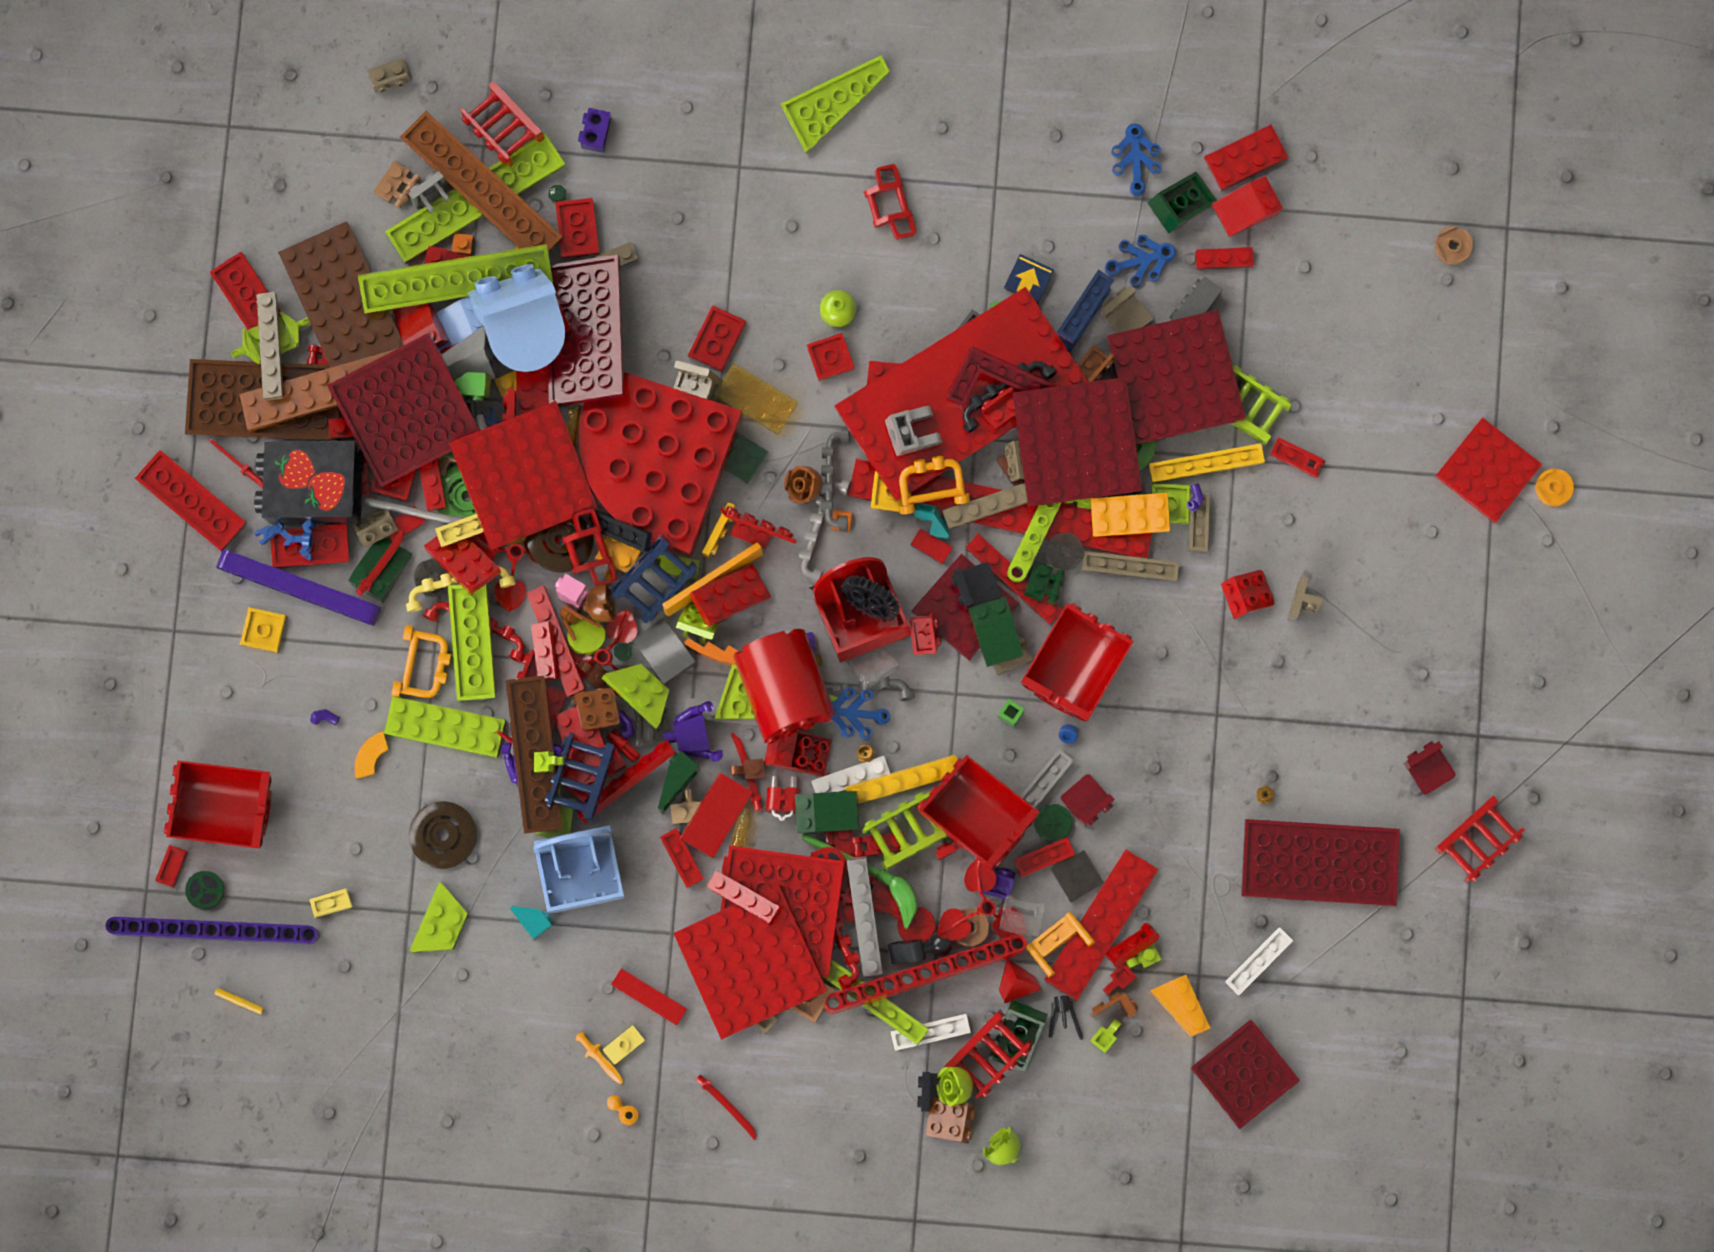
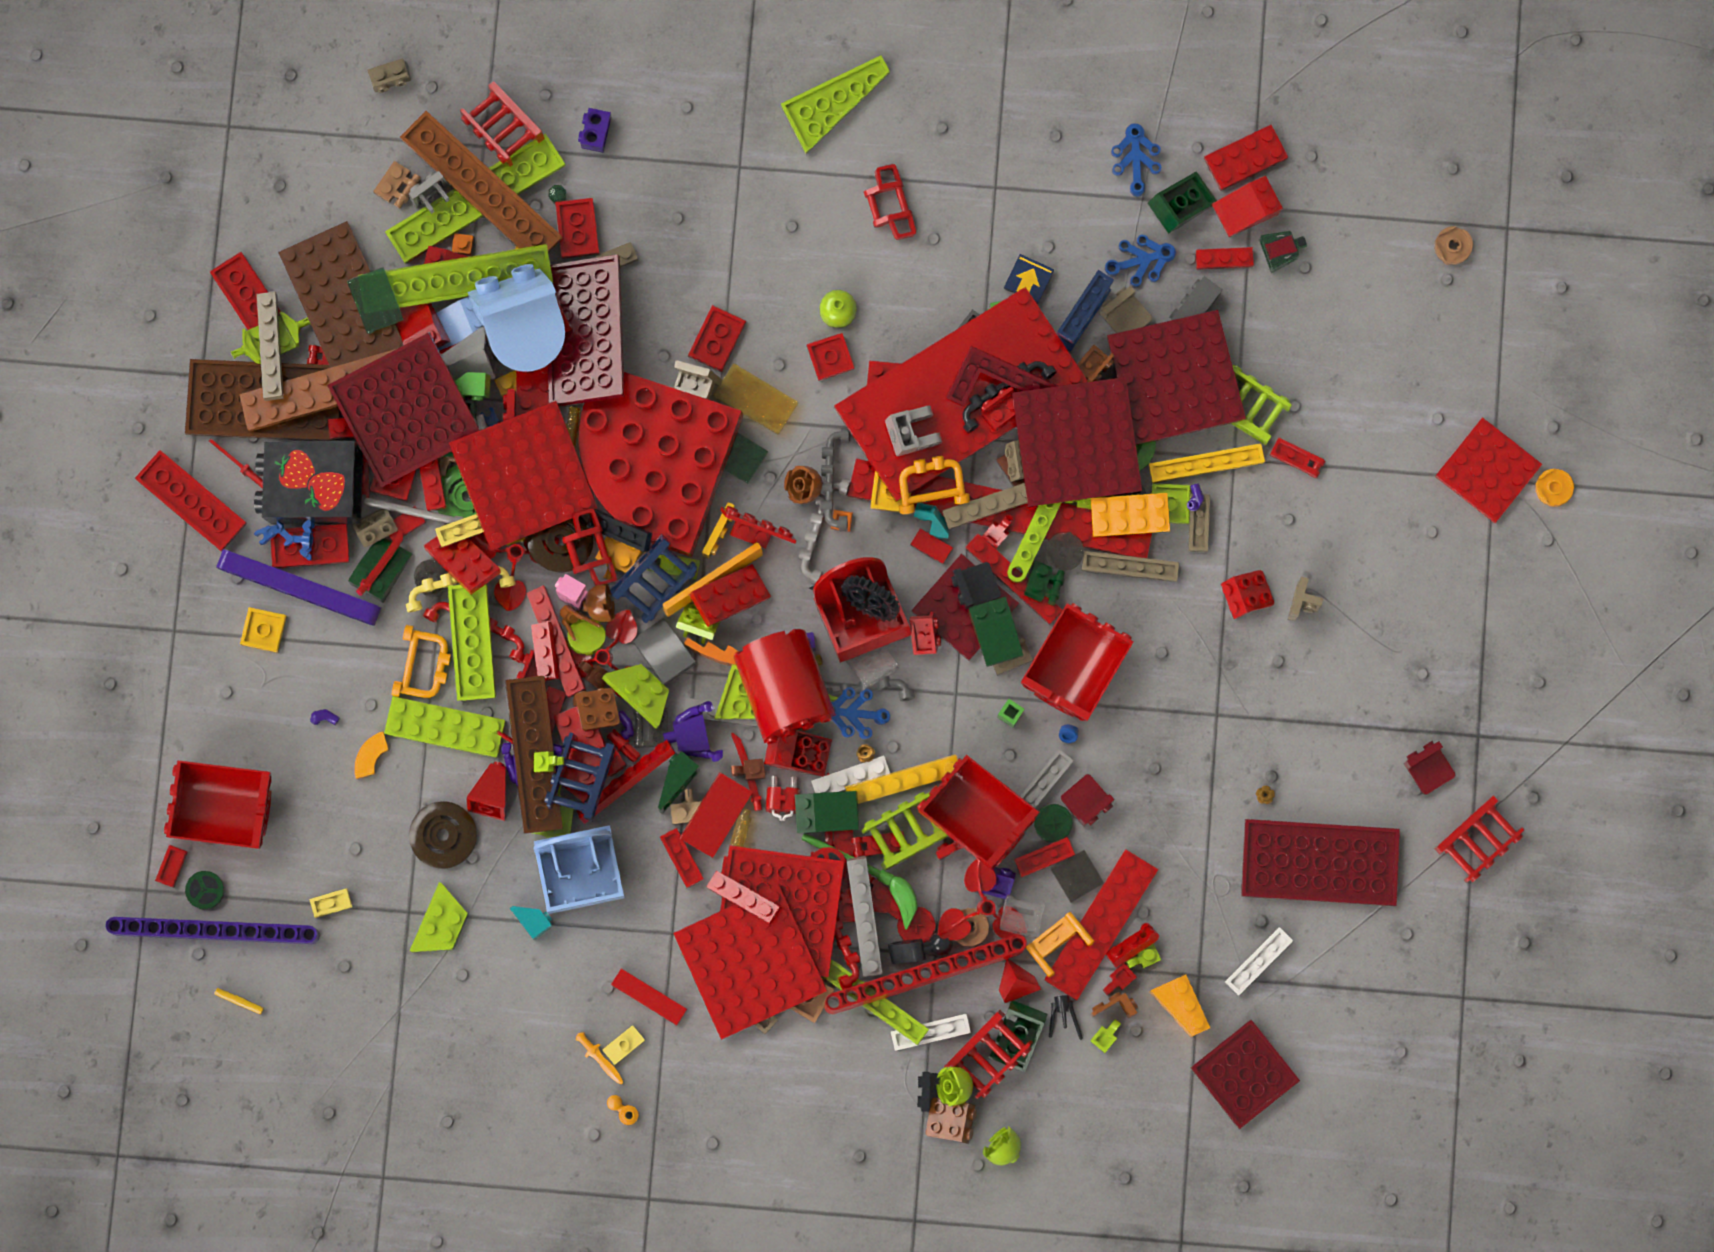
clear green tile [614,642,632,661] -> none
red sword [695,1075,756,1140] -> none
none -> clear green piece [347,267,404,334]
none -> red slope [467,762,506,821]
none -> plate [982,514,1014,549]
none -> torso [1259,231,1307,273]

